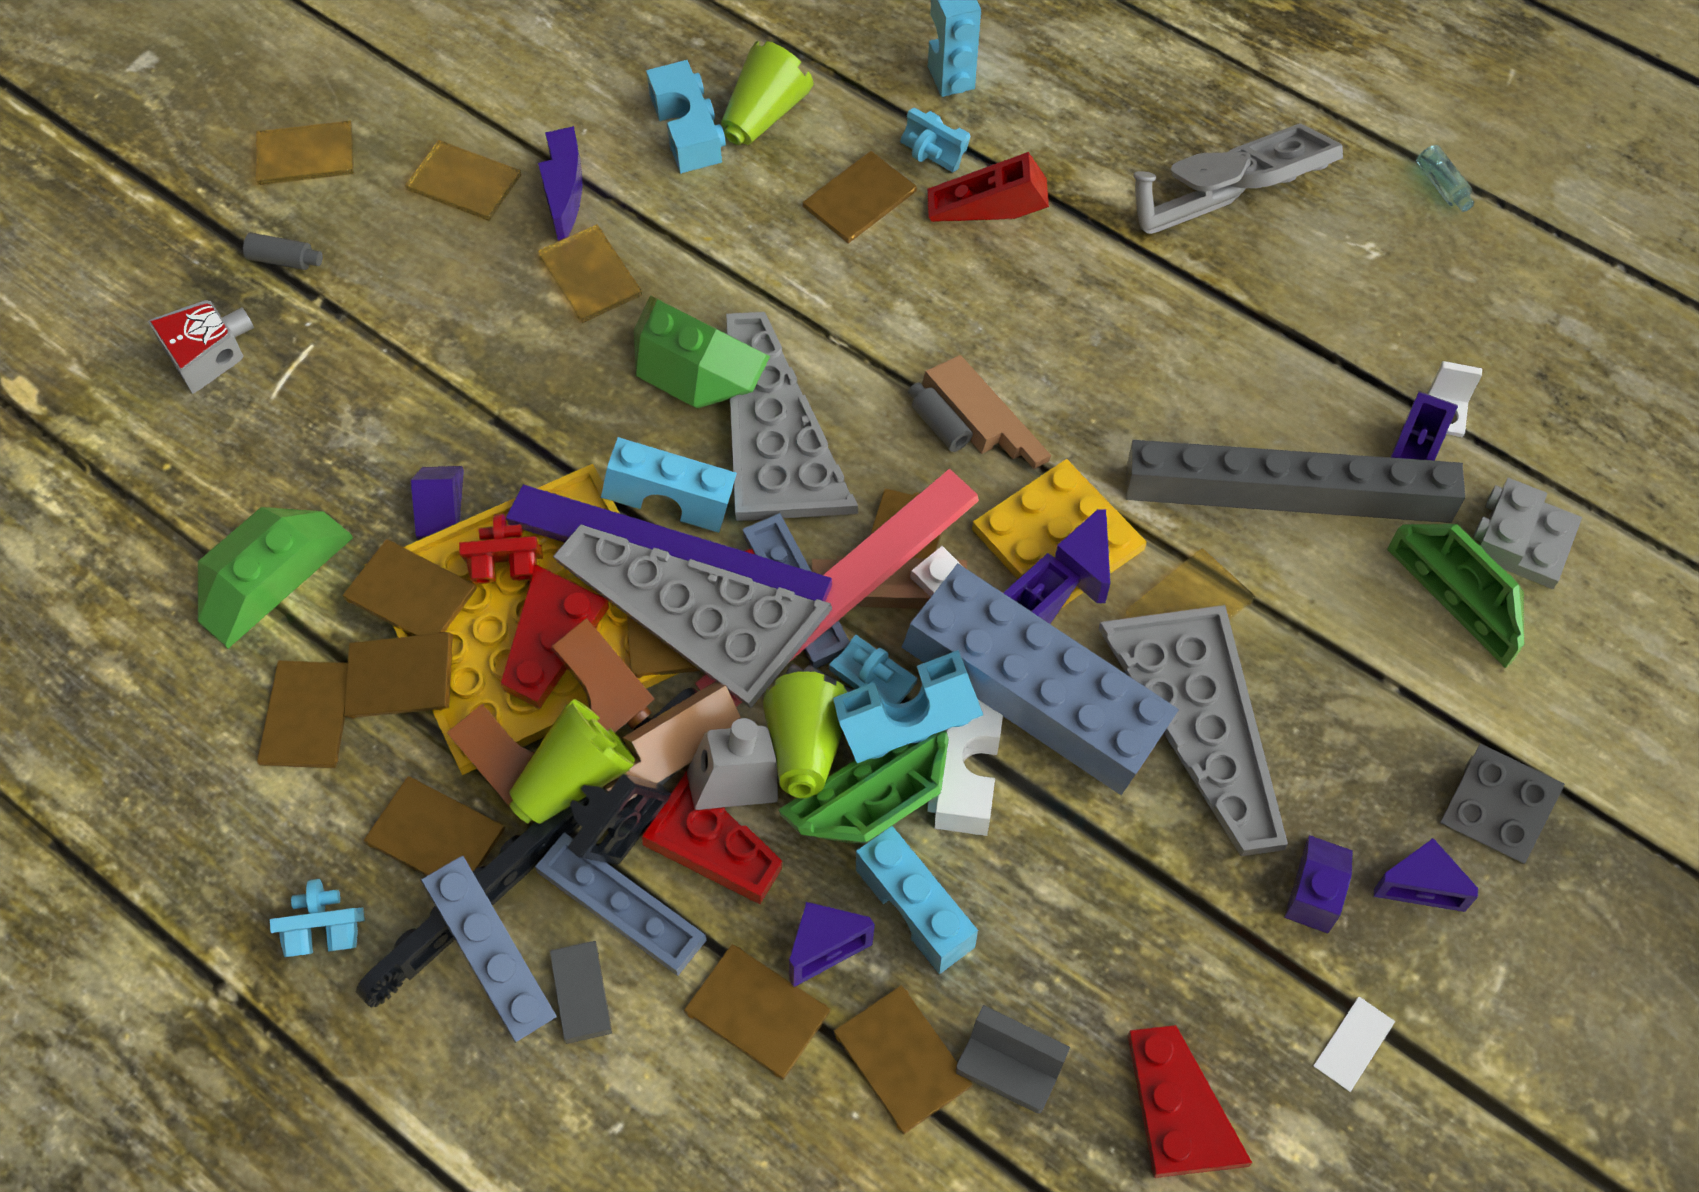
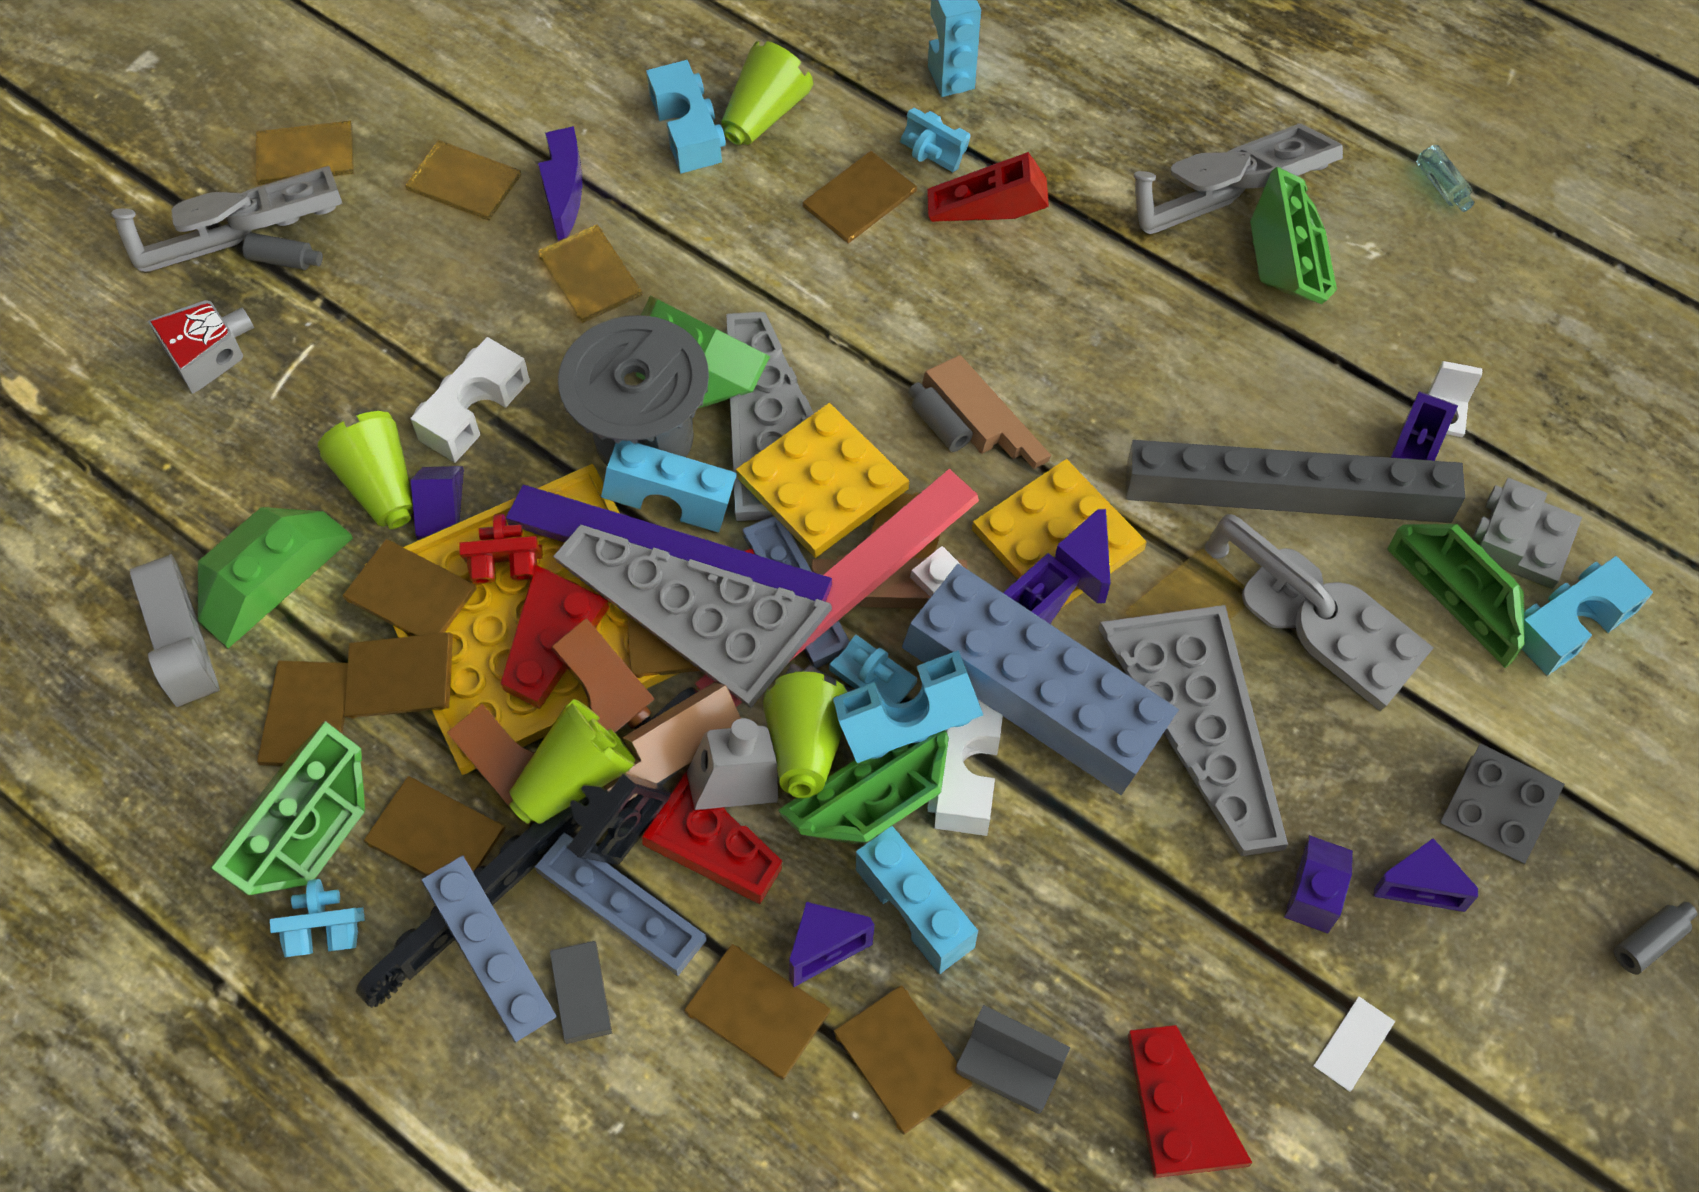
none -> light grey plate [111,166,343,272]
none -> light grey beam [130,554,220,707]
none -> bright green wedge [210,721,365,895]
none -> lime cone [317,411,413,529]
none -> white arch [410,337,530,463]
none -> dark grey piece [558,315,709,466]
none -> yellow plate [736,403,909,558]
none -> light grey plate [1205,514,1434,711]
none -> bright green wedge [1250,167,1337,304]
none -> medium azure arch [1522,556,1653,676]
none -> dark grey cylinder [1613,901,1698,975]

